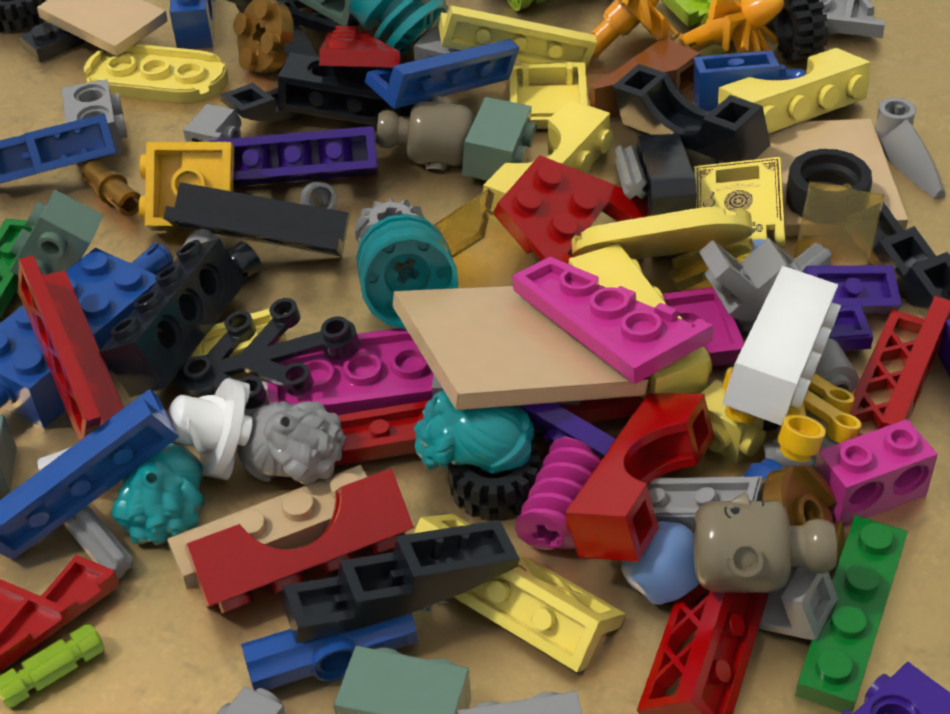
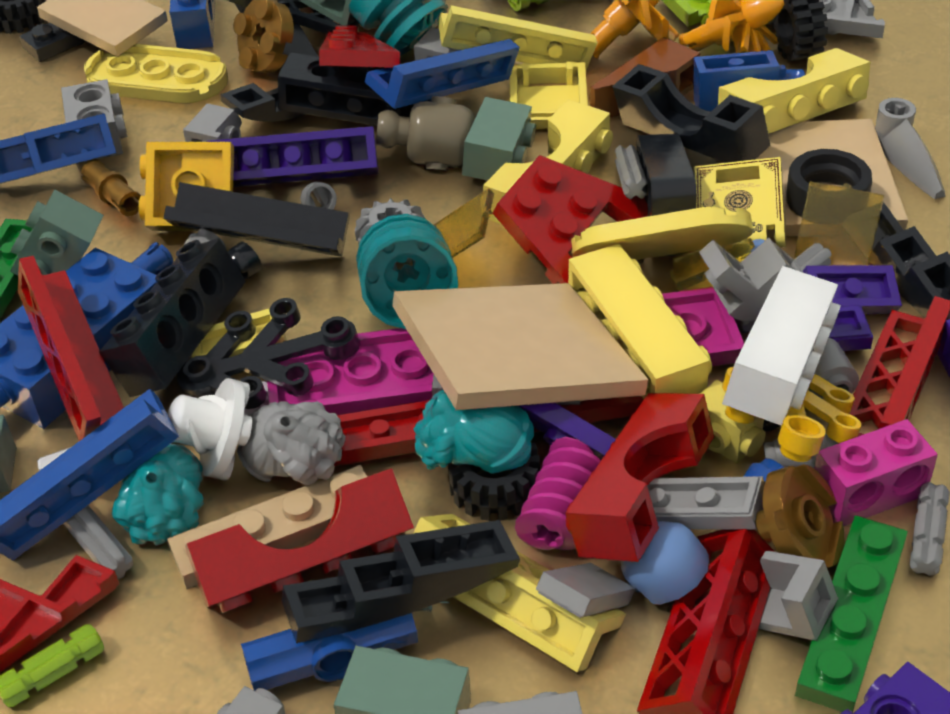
dark pink wing [512,257,713,384] -> none
dark tan piece [694,493,837,593] -> none
none -> light grey tile [536,563,635,618]
none -> light grey axle [910,482,950,576]

